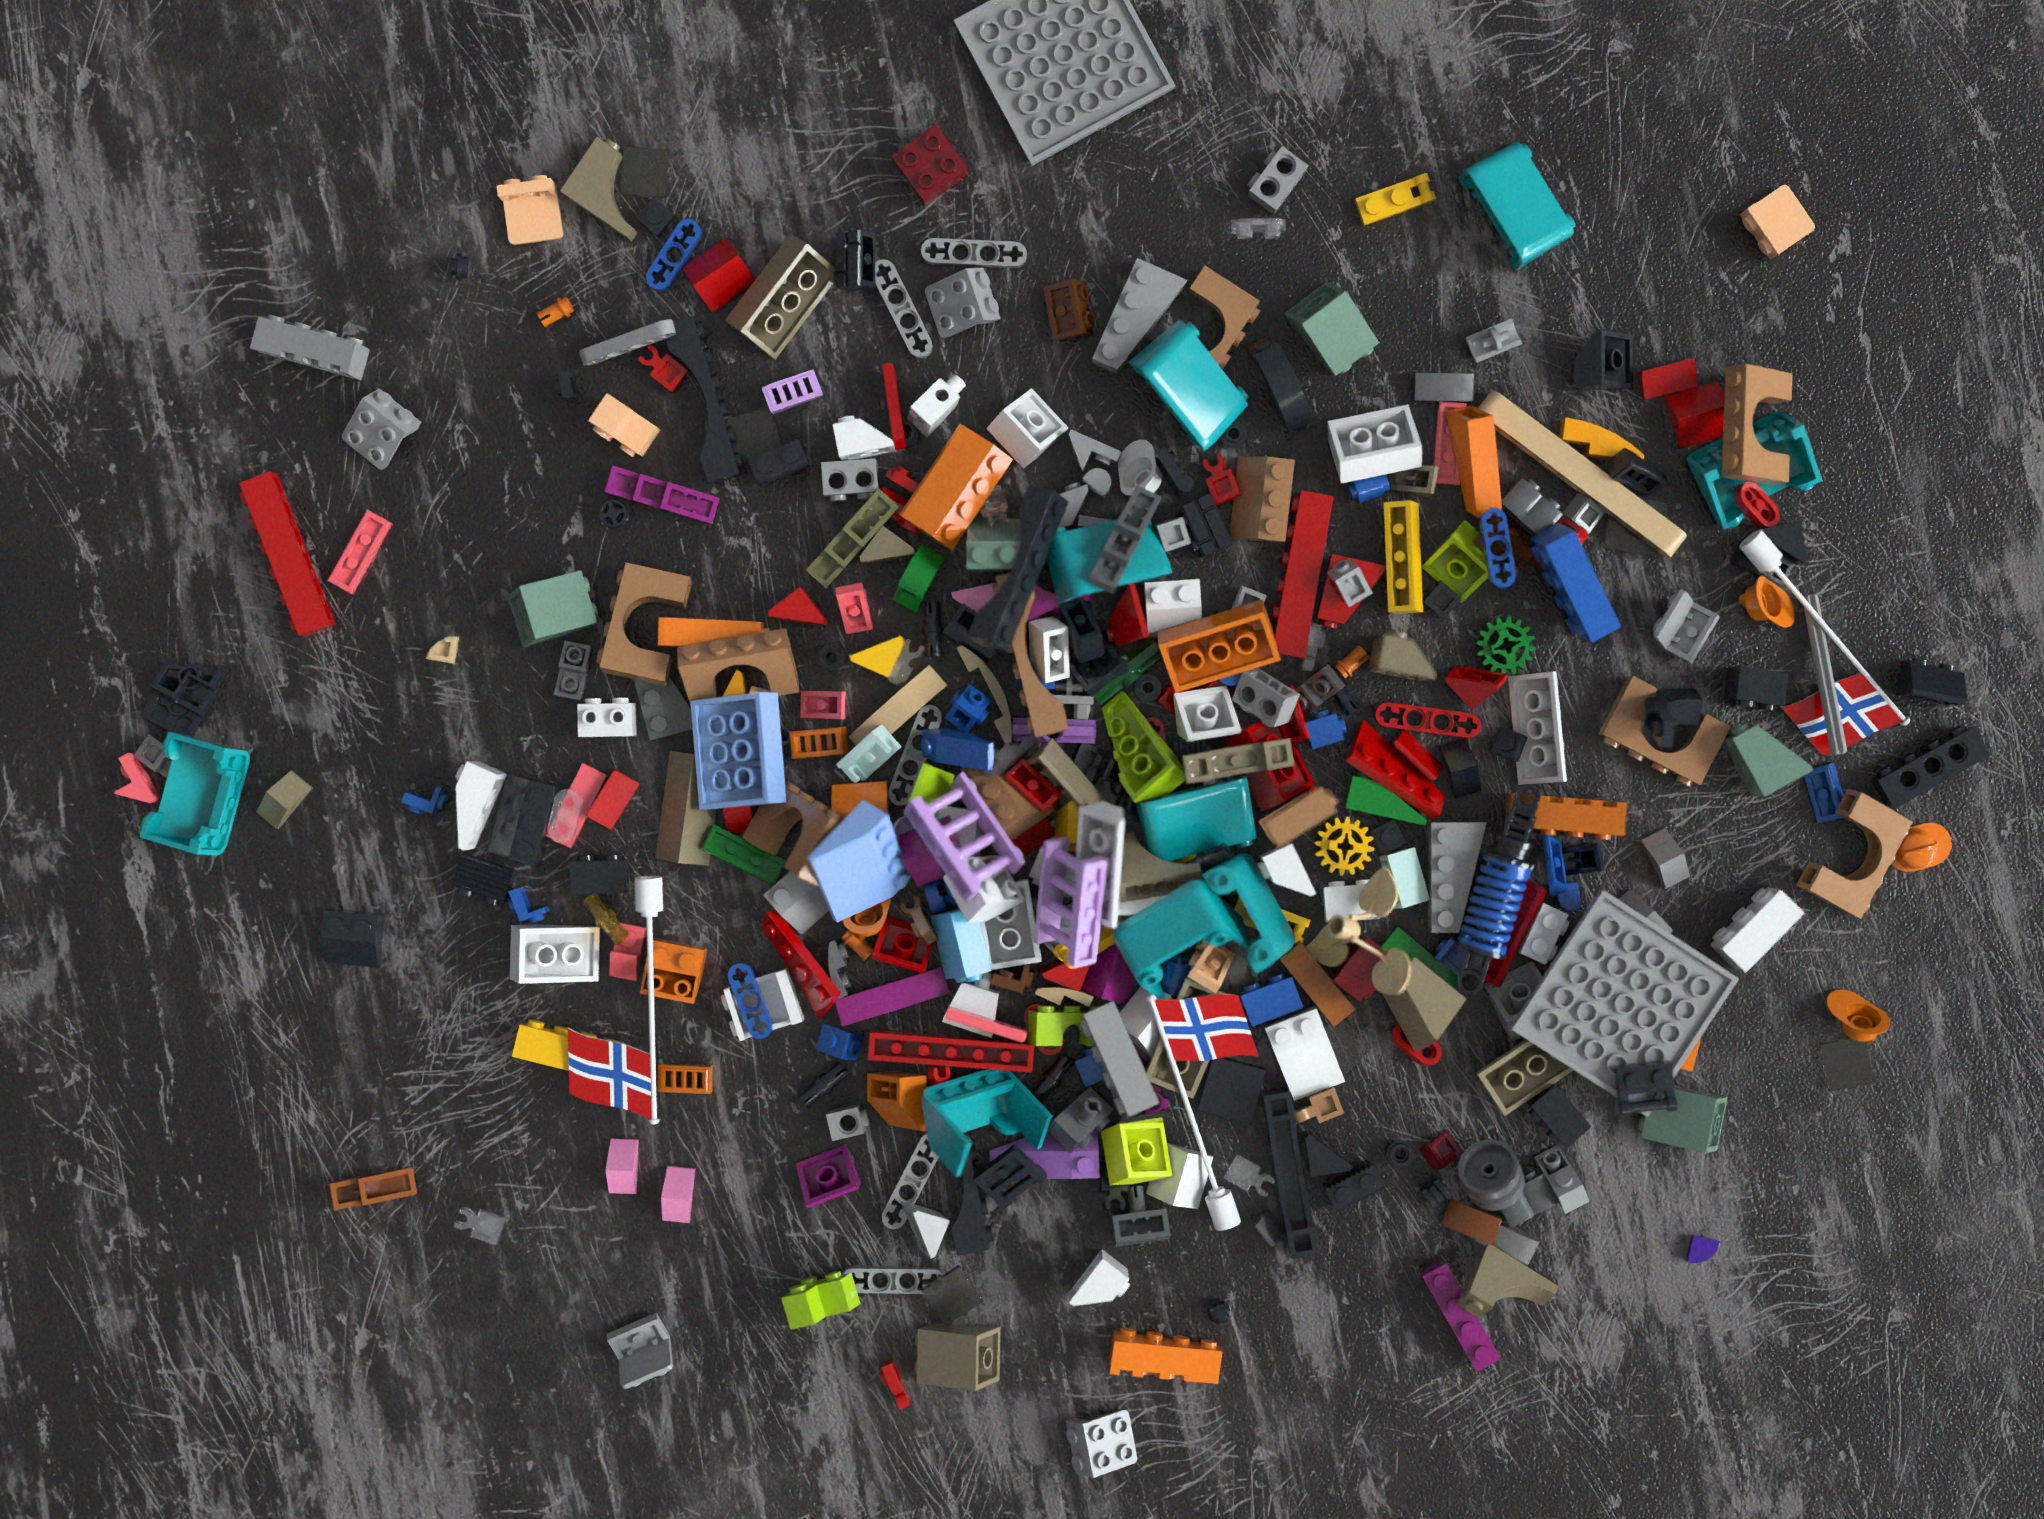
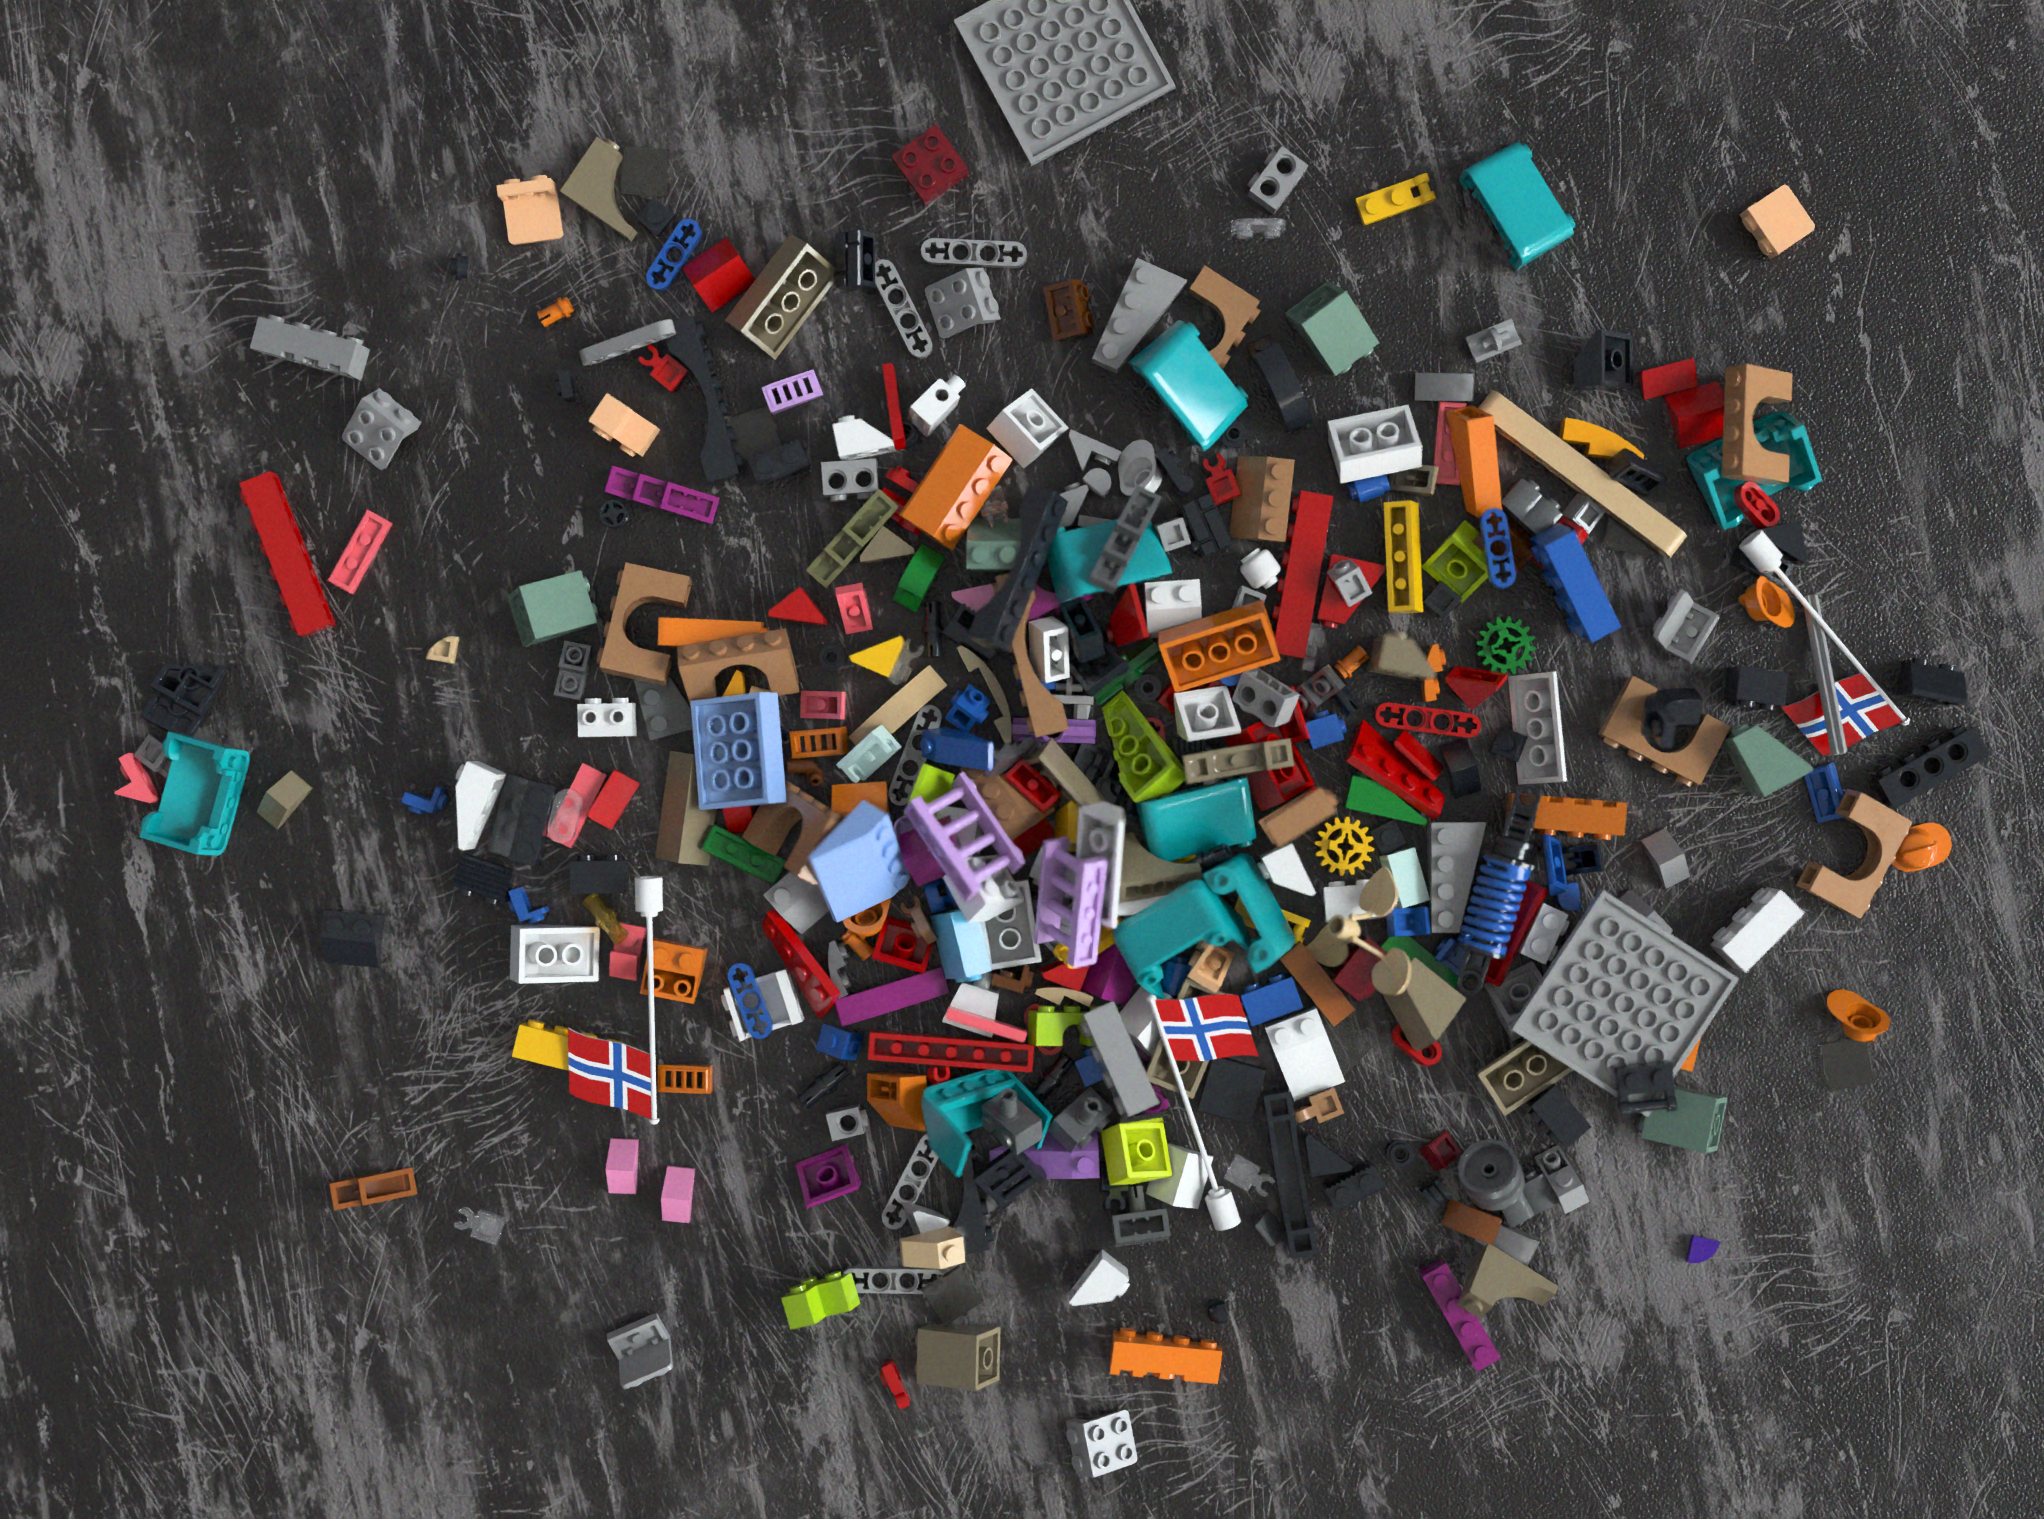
none -> reddish brown arm [787,759,825,787]
none -> tan slope [899,1226,965,1269]
none -> dark grey brick [981,1088,1043,1155]
none -> white head [1240,548,1281,590]
none -> blue bracket [1386,907,1431,937]
none -> orange slope [1421,644,1446,702]

